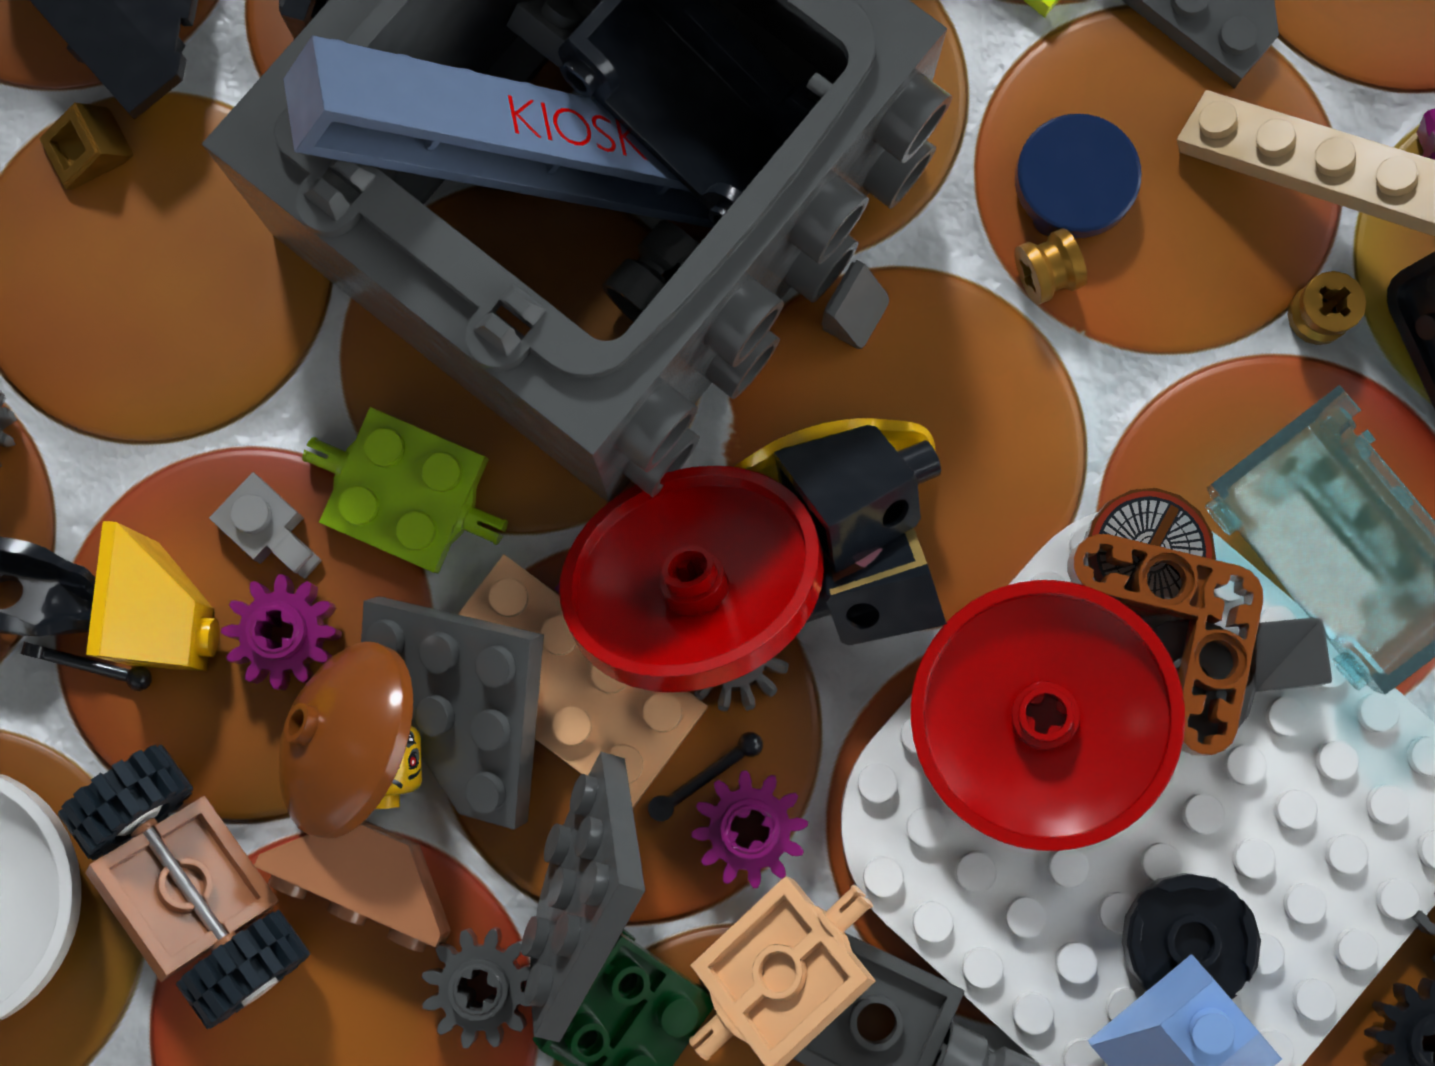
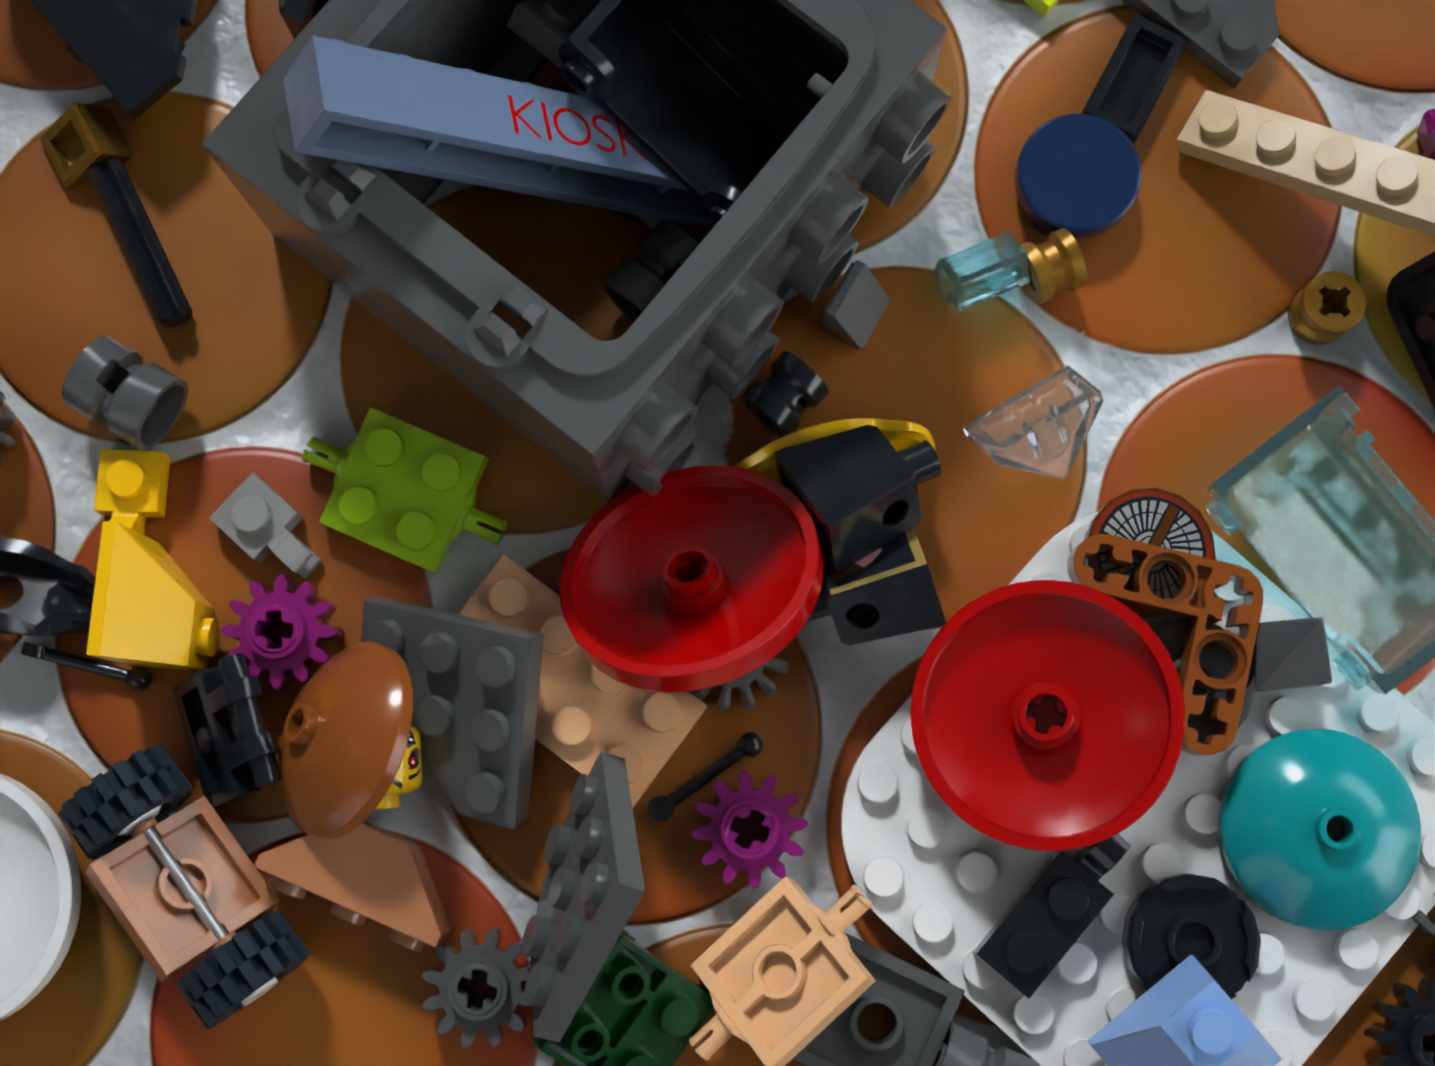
none -> dark grey wheel [62,336,188,451]
none -> black axle [89,158,192,328]
none -> yellow plate [94,449,171,535]
none -> black plate [172,653,282,809]
none -> black wheel [741,351,829,438]
none -> clear light blue piece [934,231,1030,311]
none -> clear slope [963,365,1104,479]
none -> black plate [973,834,1131,999]
none -> black tile [1081,13,1189,144]
none -> teal dish [1219,729,1421,930]

